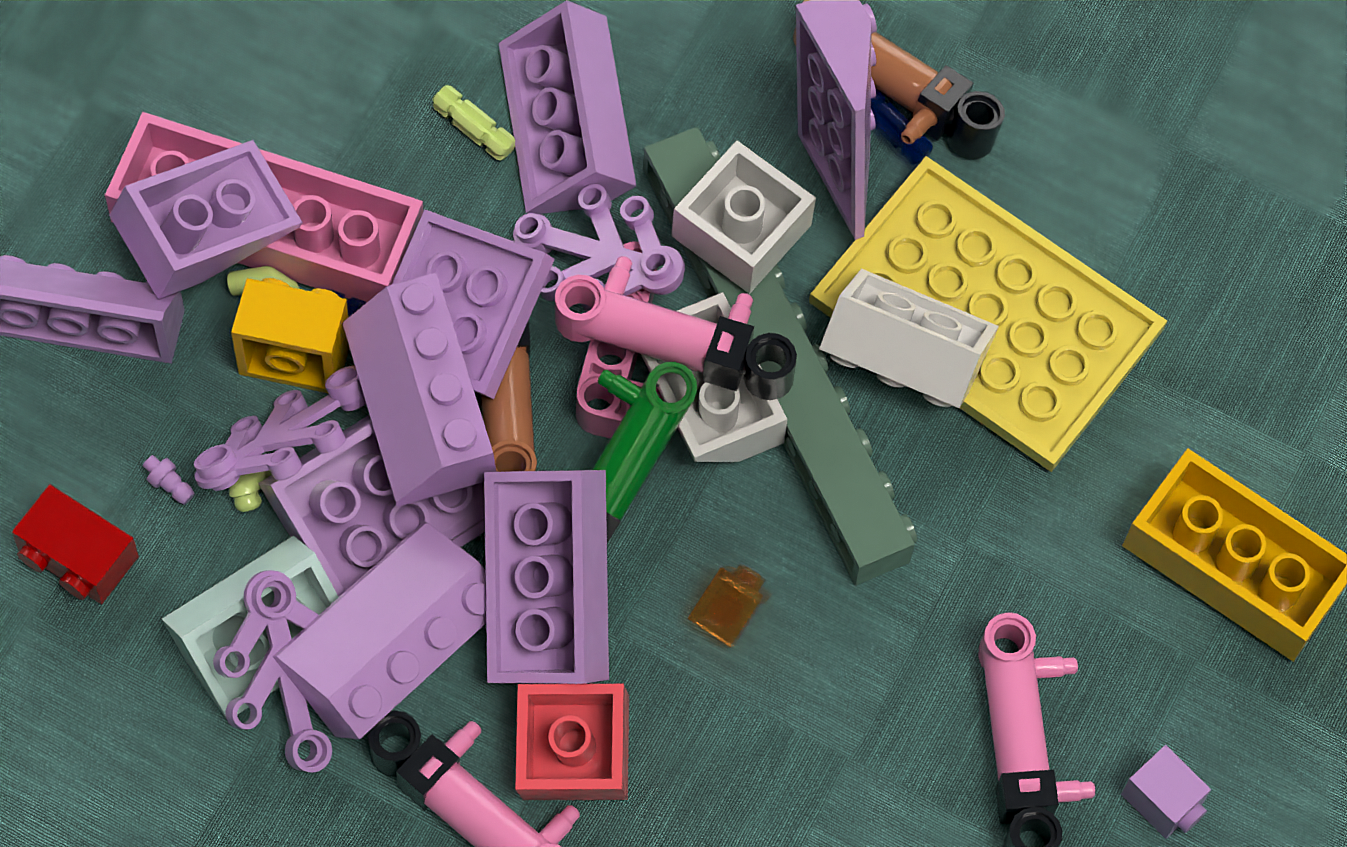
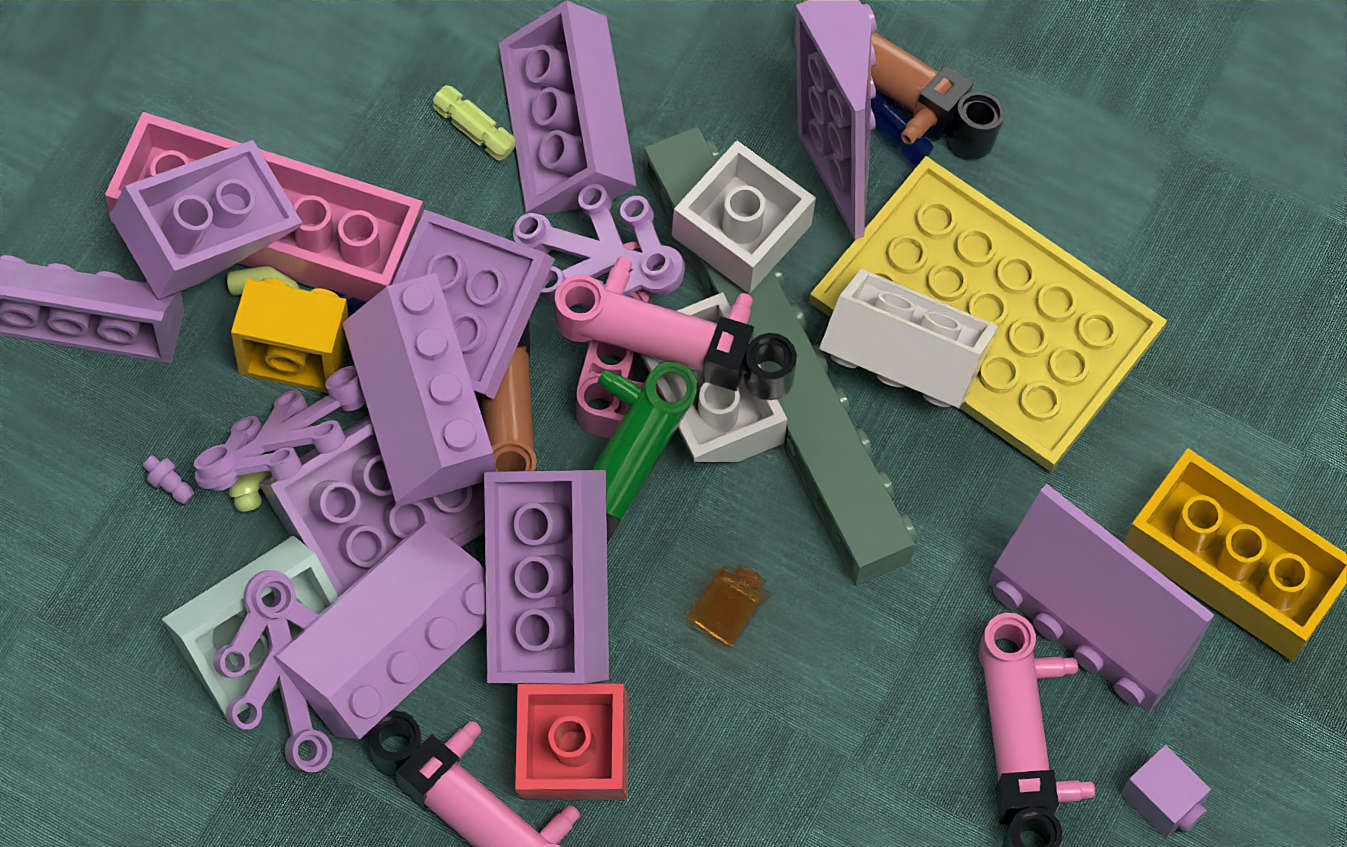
red brick [12,484,139,605] -> none
none -> lavender slope [988,484,1214,712]

